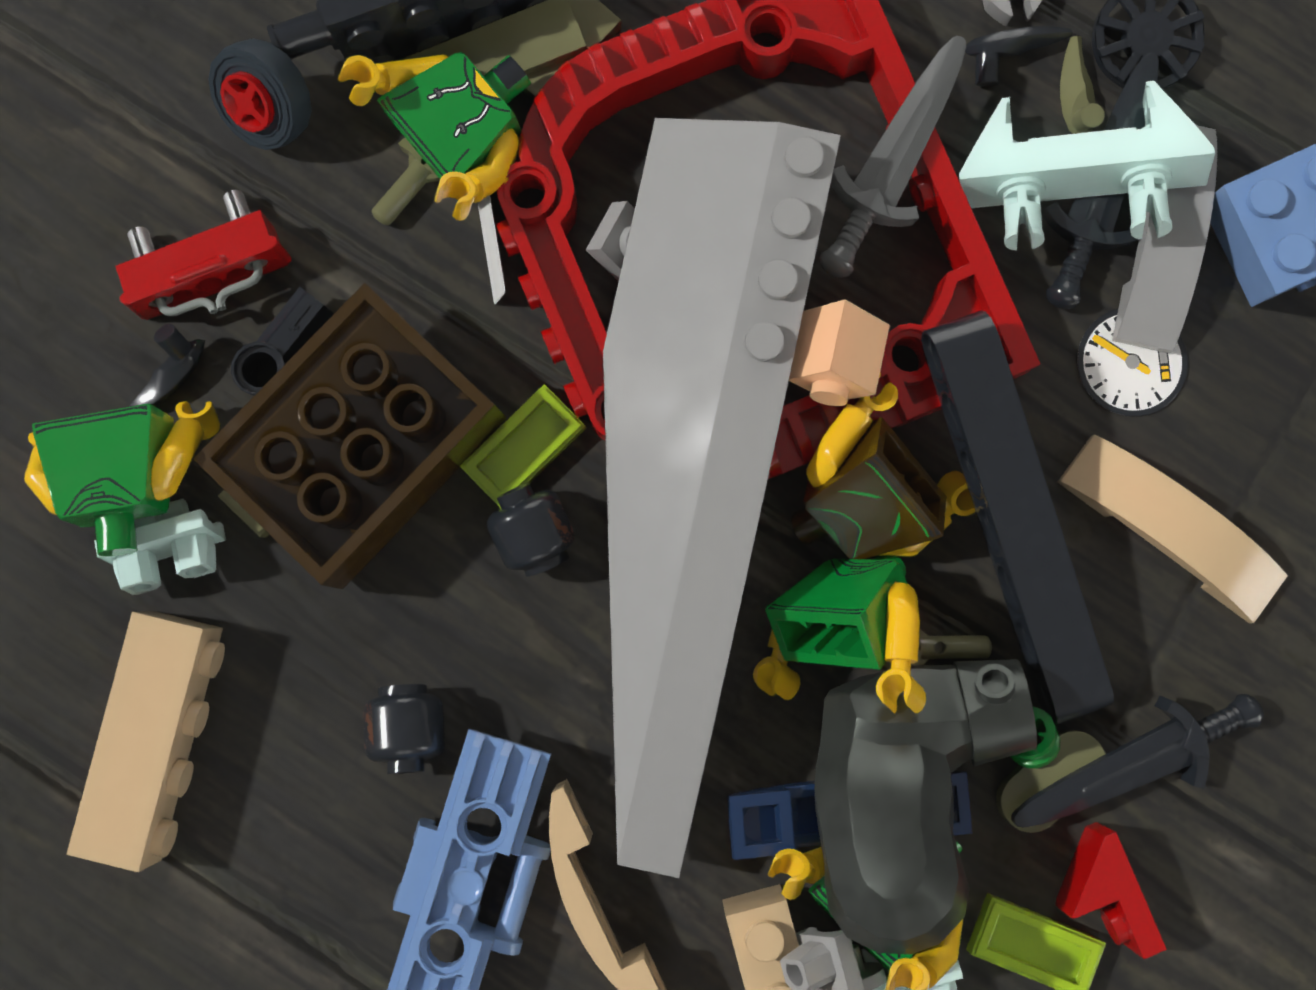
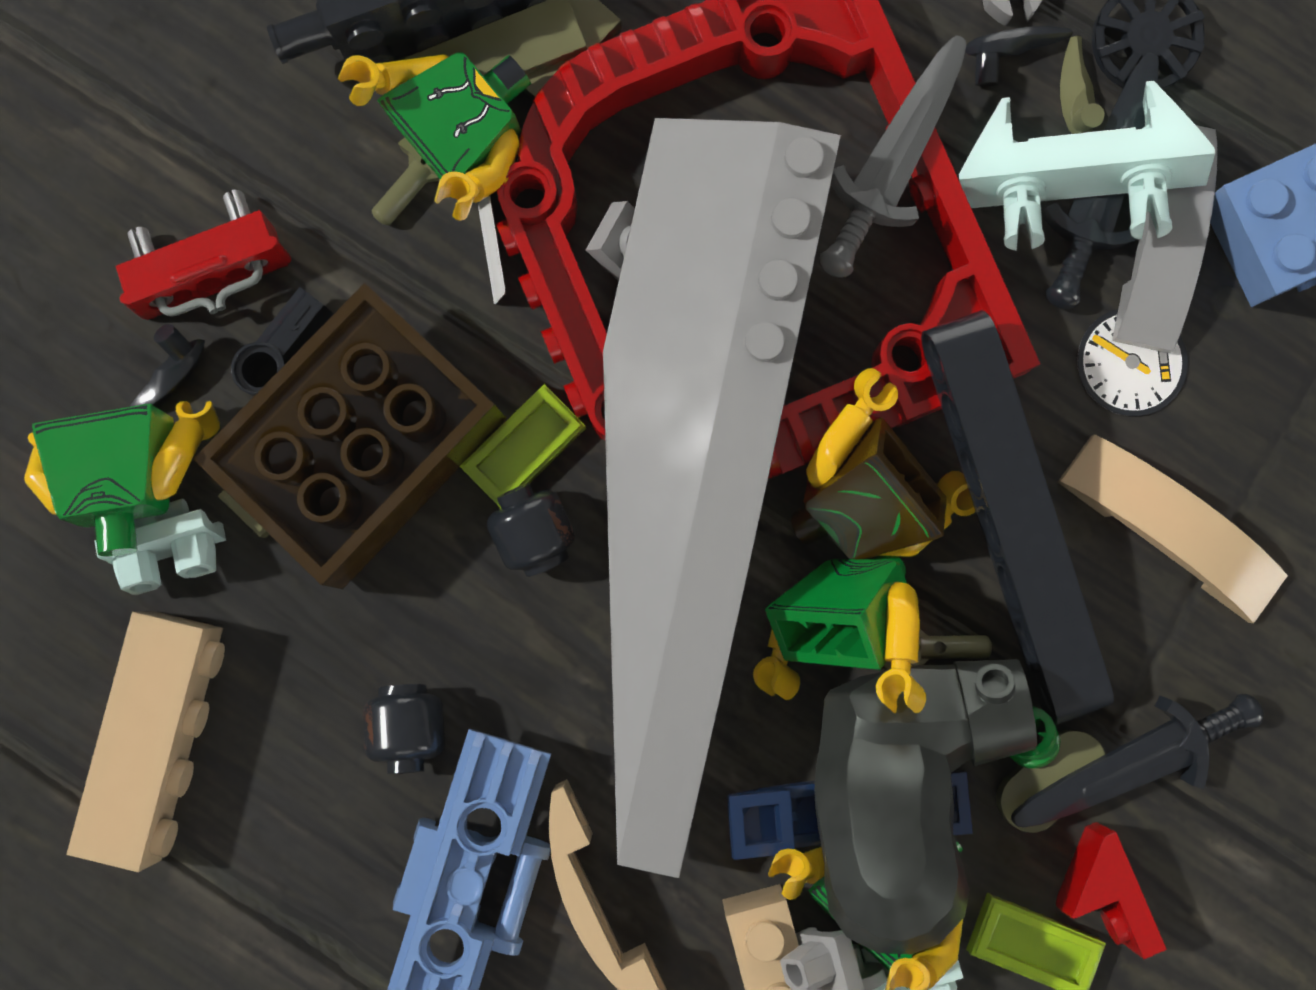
black wheel [208,38,312,150] -> none
light nougat brick [789,300,890,406] -> none

